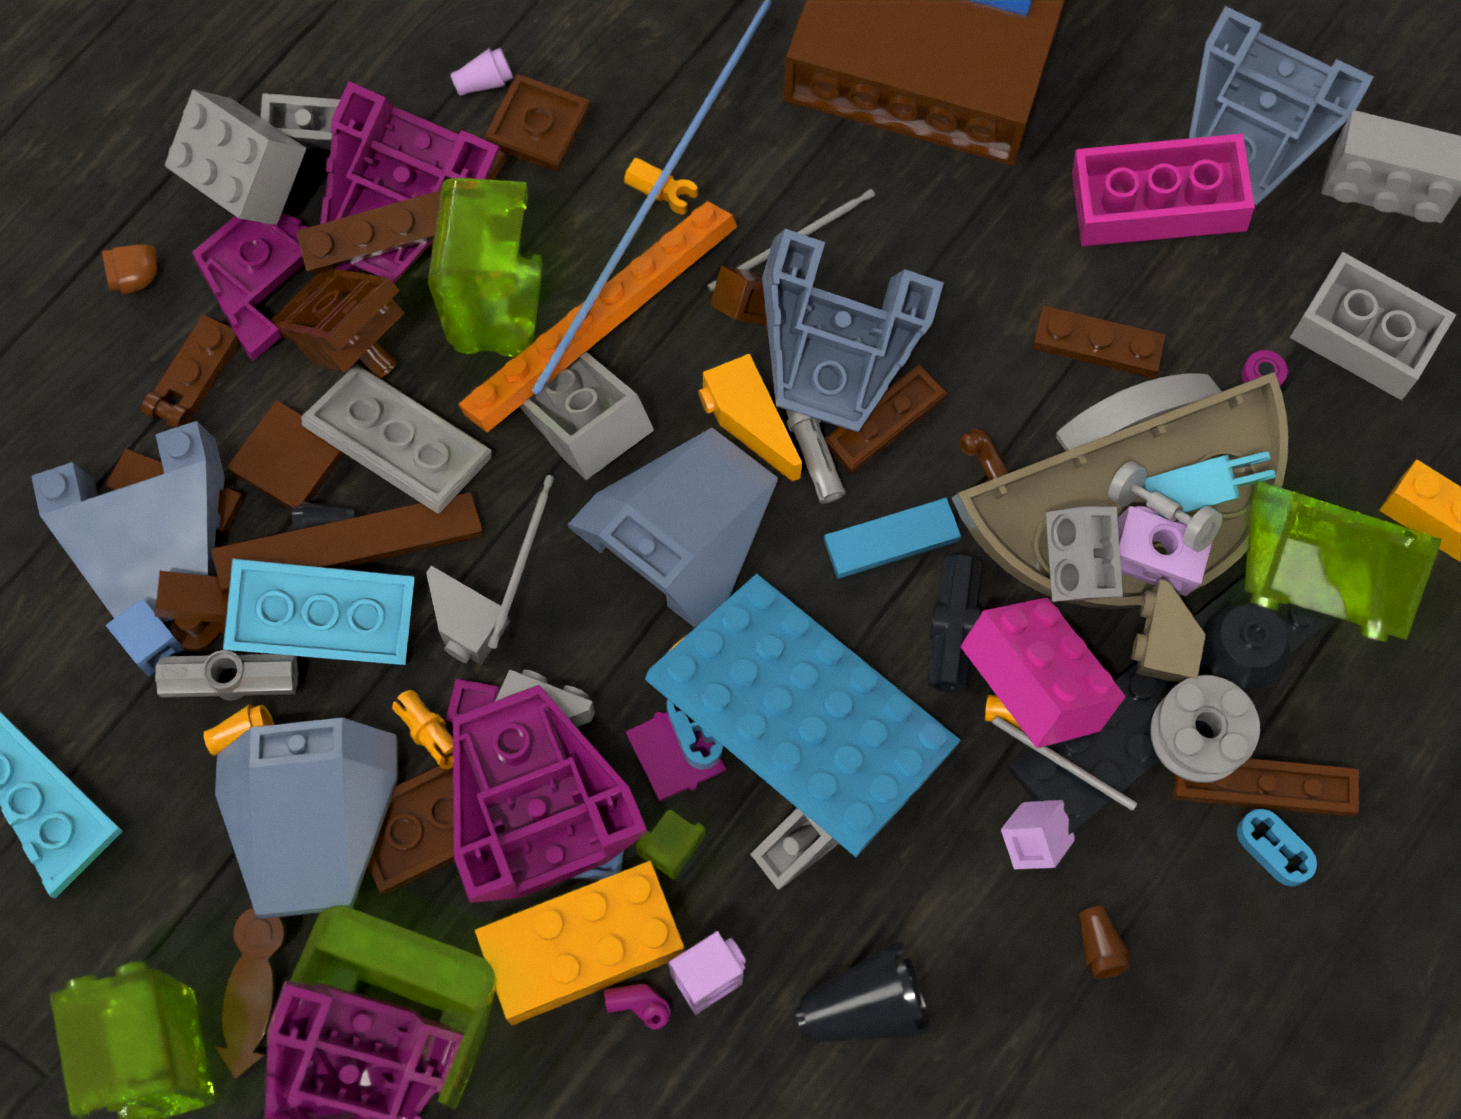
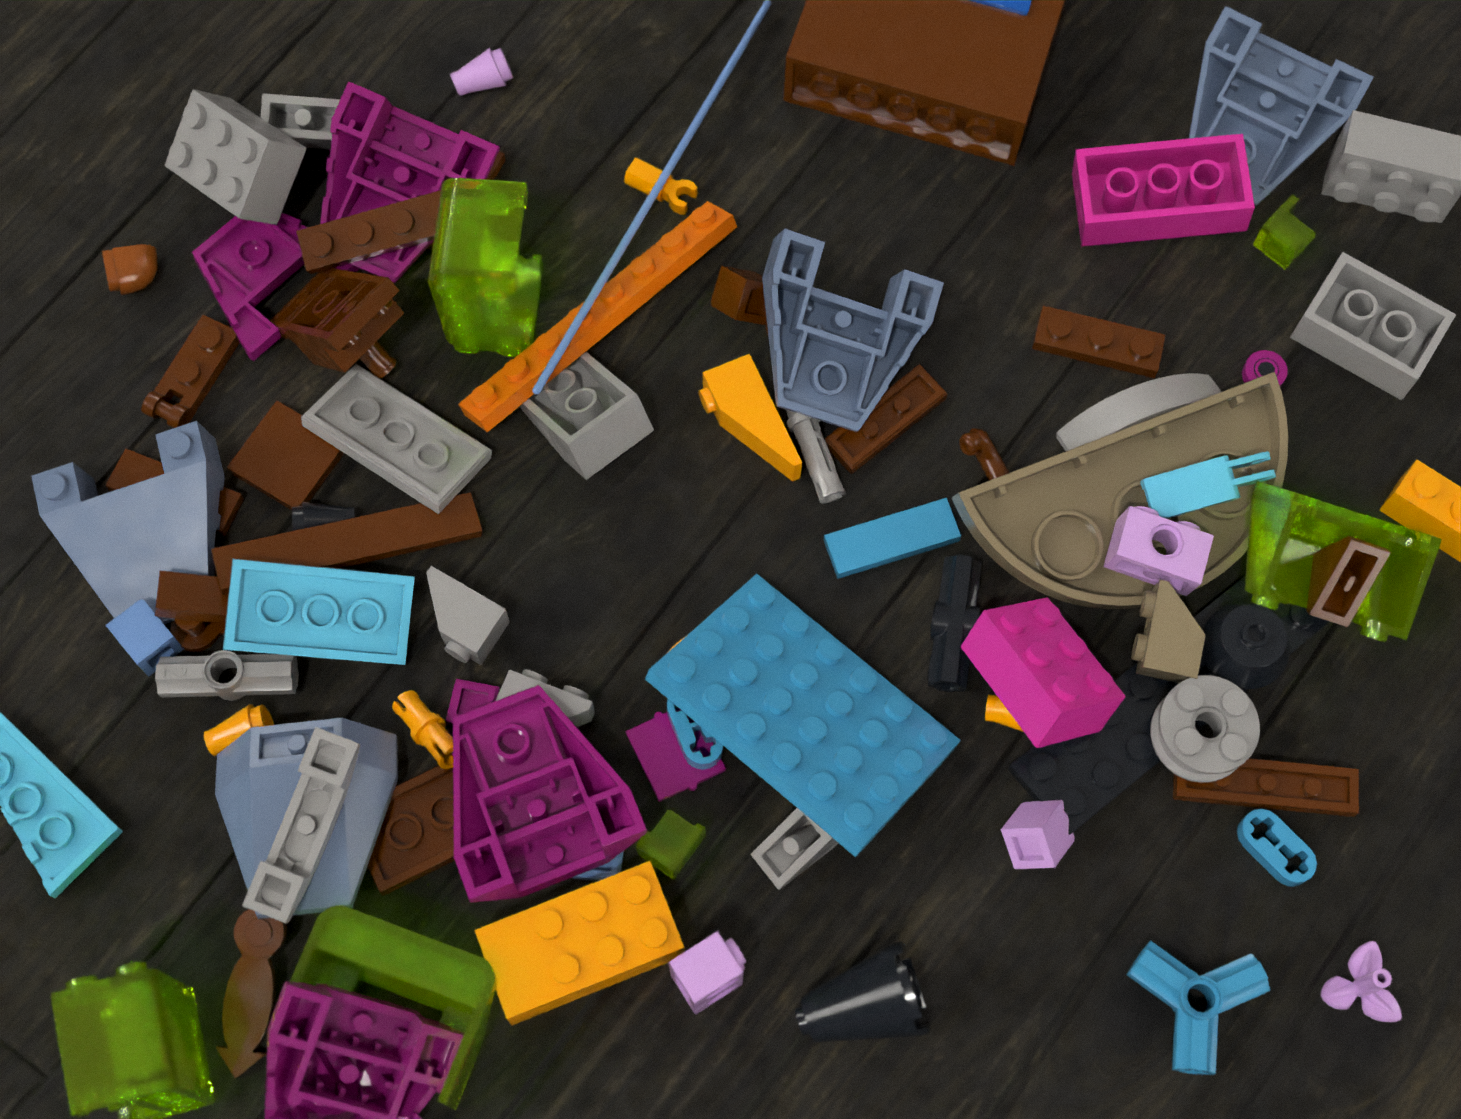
reddish brown tile [483,74,591,173] -> none
light grey piece [488,475,554,648] -> none
sand blue wedge [568,428,778,628] -> none
magenta arm [604,984,671,1029] -> none
light grey piece [707,189,875,292] -> none
light grey axle [992,715,1137,811] -> none
light grey brick [1046,507,1123,602] -> none
reddish brown cone [1079,906,1131,979] -> none
light grey wheel [1108,461,1222,552] -> none
none -> light grey slope [242,727,361,923]
none -> dark azure piece [1126,941,1270,1075]
none -> clear neon green panel [1253,194,1316,270]
none -> reddish brown slope [1306,536,1391,627]
none -> lavender plant [1321,941,1402,1022]

